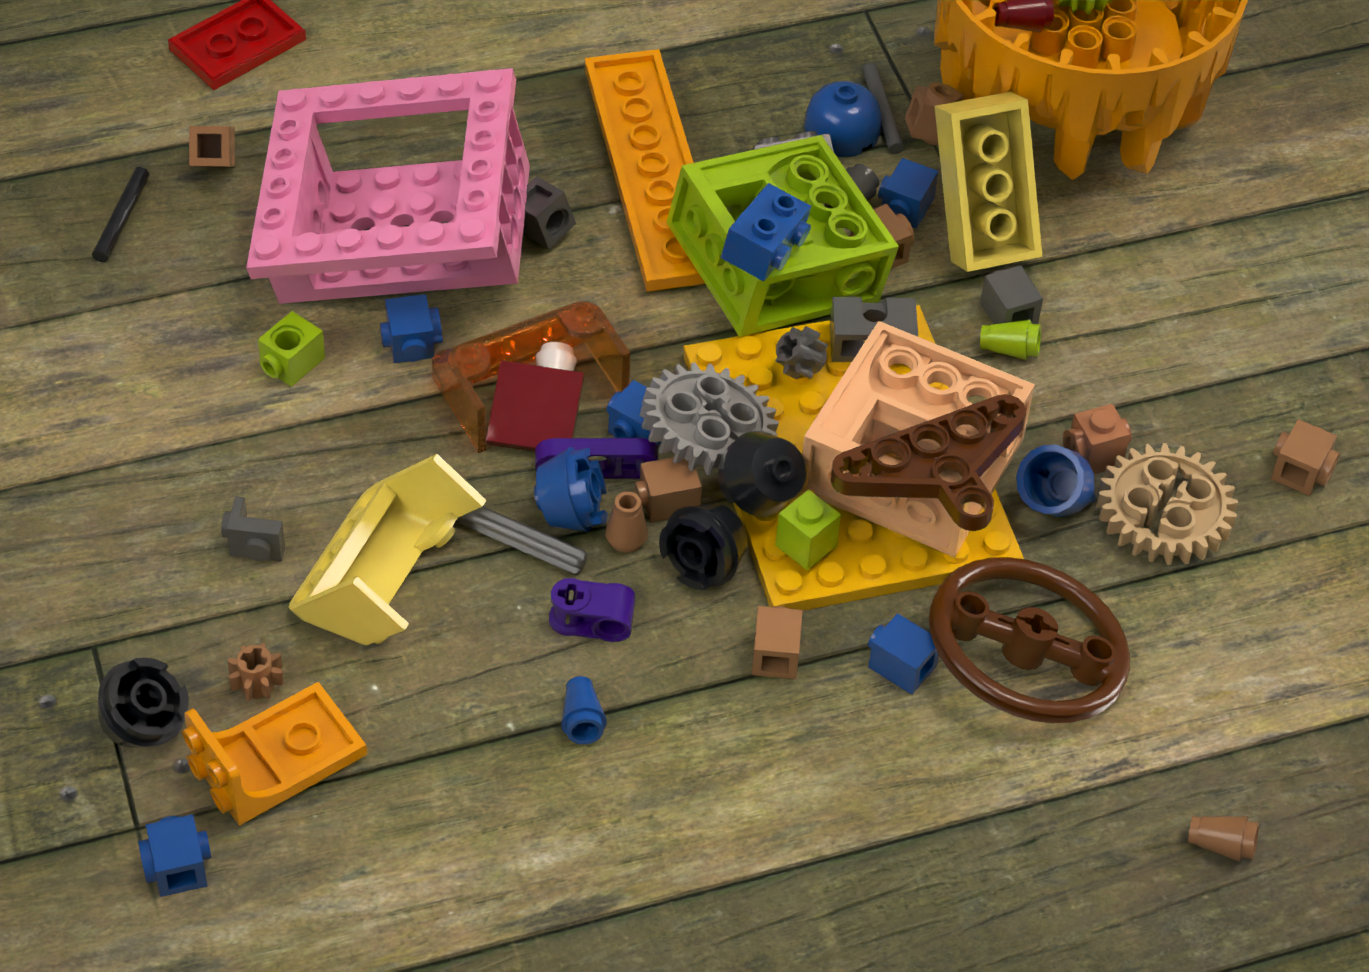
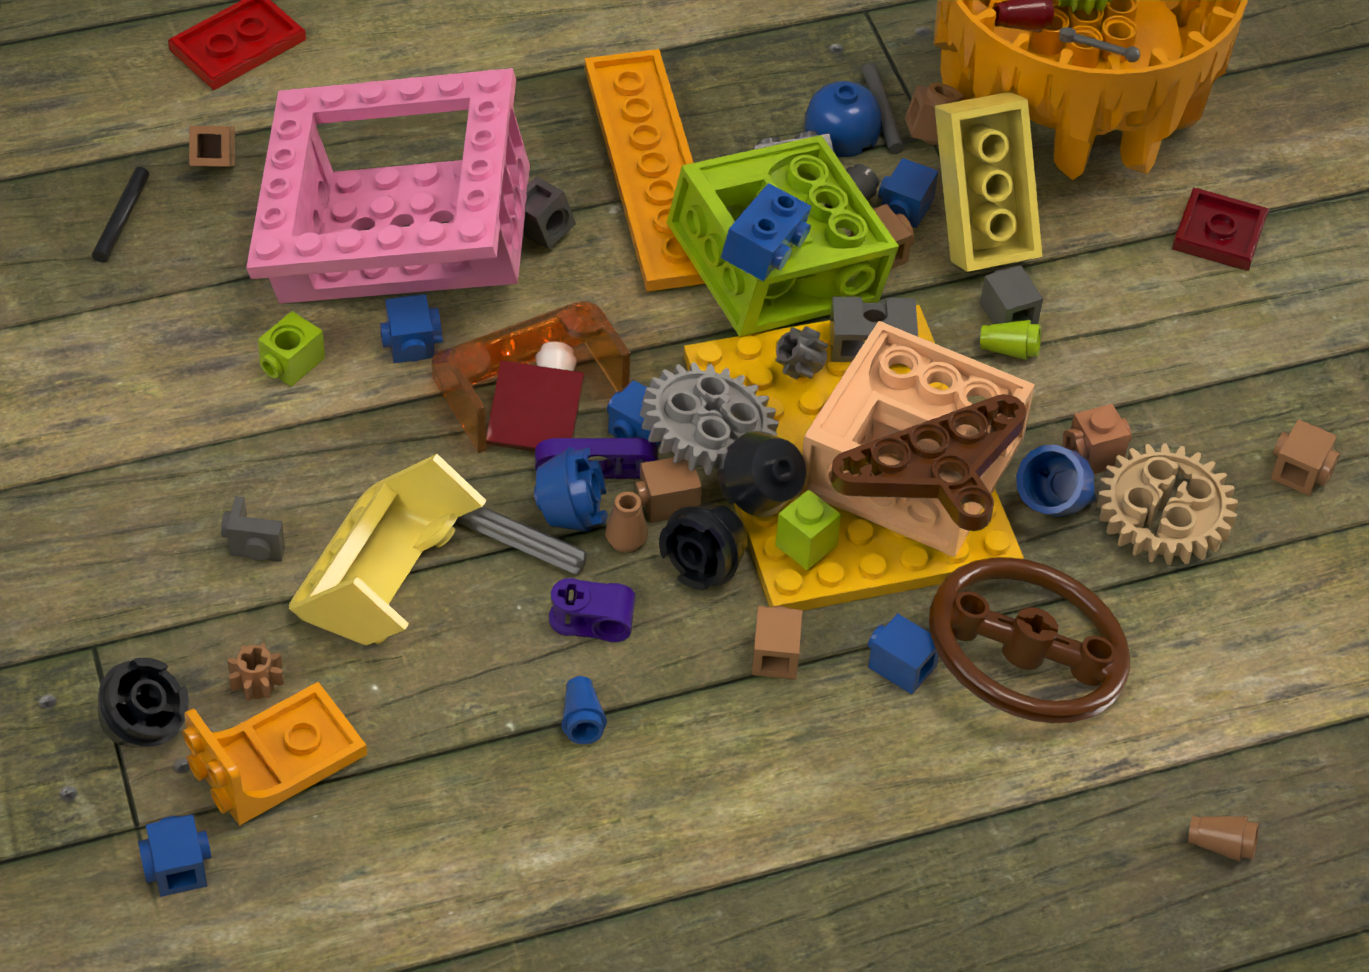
none -> dark grey hinge [1058,27,1140,63]
none -> dark red tile [1172,187,1269,271]

